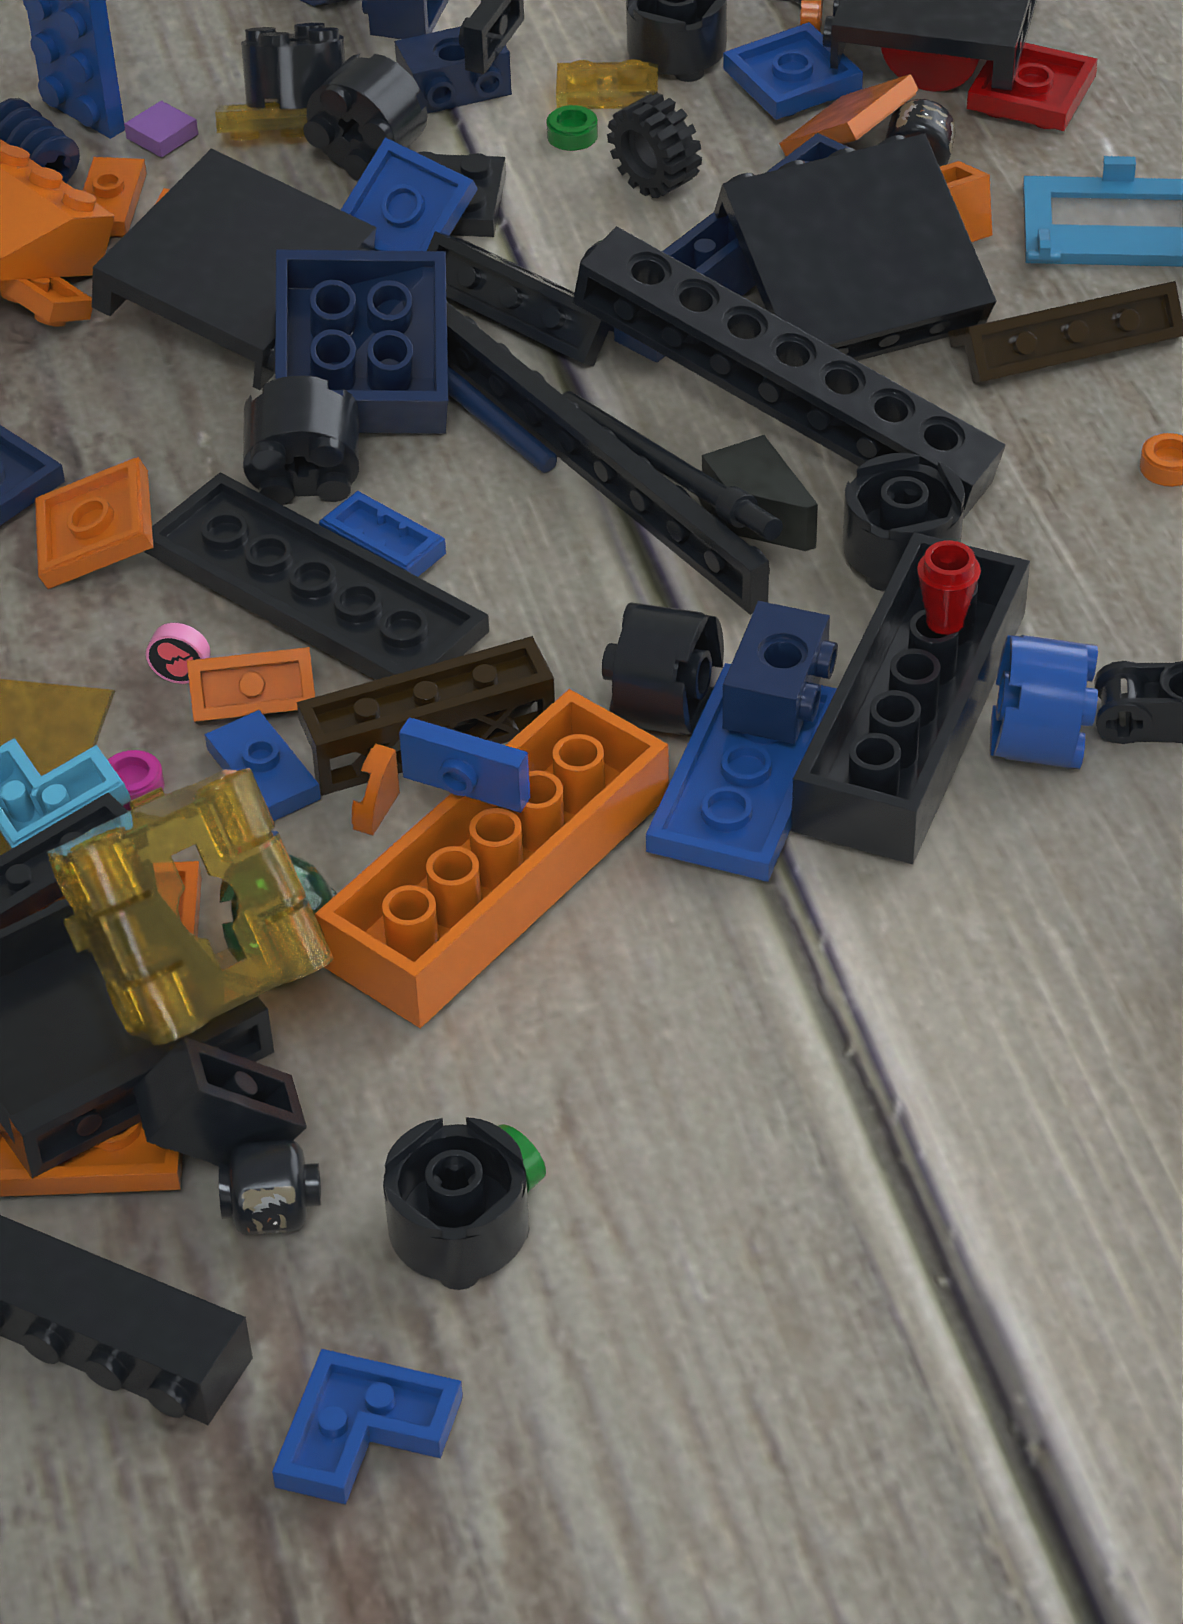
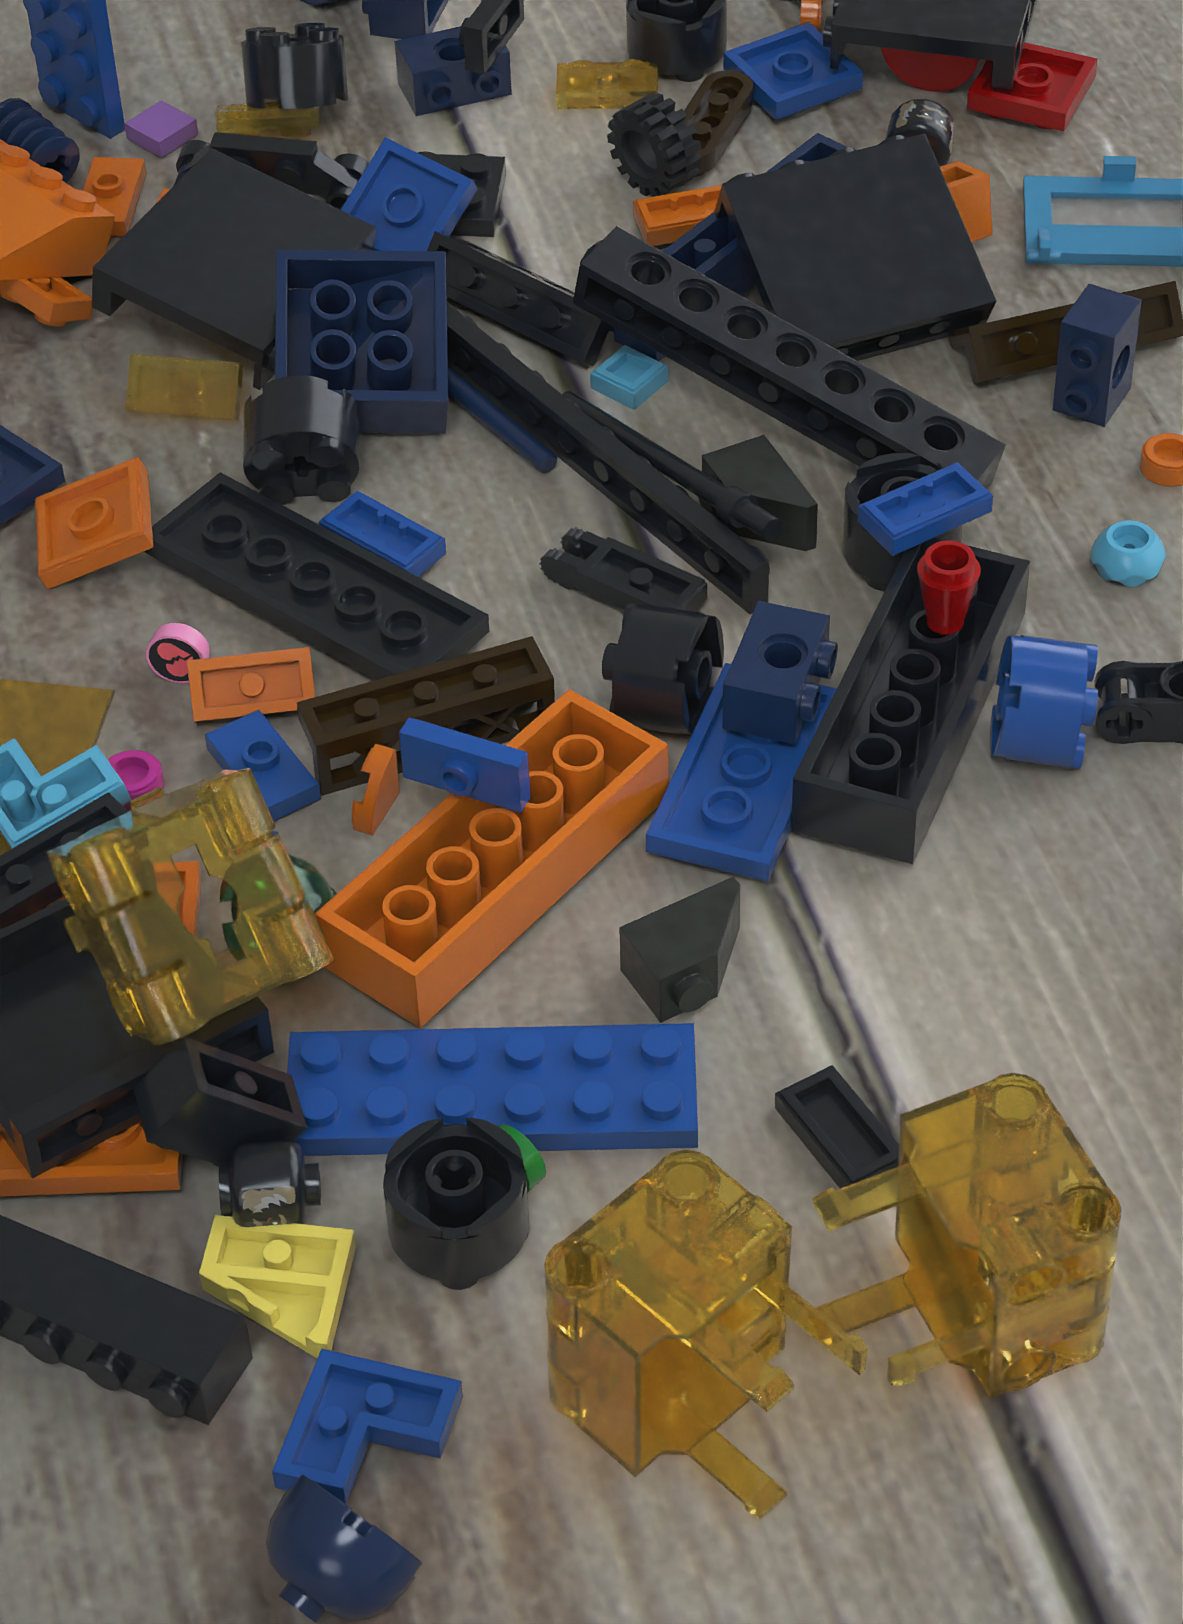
black brick [303,54,428,180] -> none
green tile [546,105,598,151] -> none
orange tile [779,74,918,156] -> none
none -> clear yellow plate [125,354,244,421]
none -> black plate [174,132,369,210]
none -> light yellow wing [199,1215,356,1358]
none -> dark blue cylinder [266,1474,422,1623]
none -> blue plate [287,1023,698,1156]
none -> black hinge [539,527,708,611]
none -> clear yellow piece [544,1150,867,1519]
none -> medium azure tile [590,345,669,410]
none -> pearl dark grey slope [619,876,740,1023]
none -> orange plate [633,185,722,246]
none -> dark brown plate [684,70,753,177]
none -> black tile [775,1065,910,1202]
none -> clear yellow piece [811,1073,1122,1399]
none -> blue plate [858,462,993,556]
none -> dark blue brick [1052,284,1142,427]
none -> medium azure plate [1090,520,1166,587]

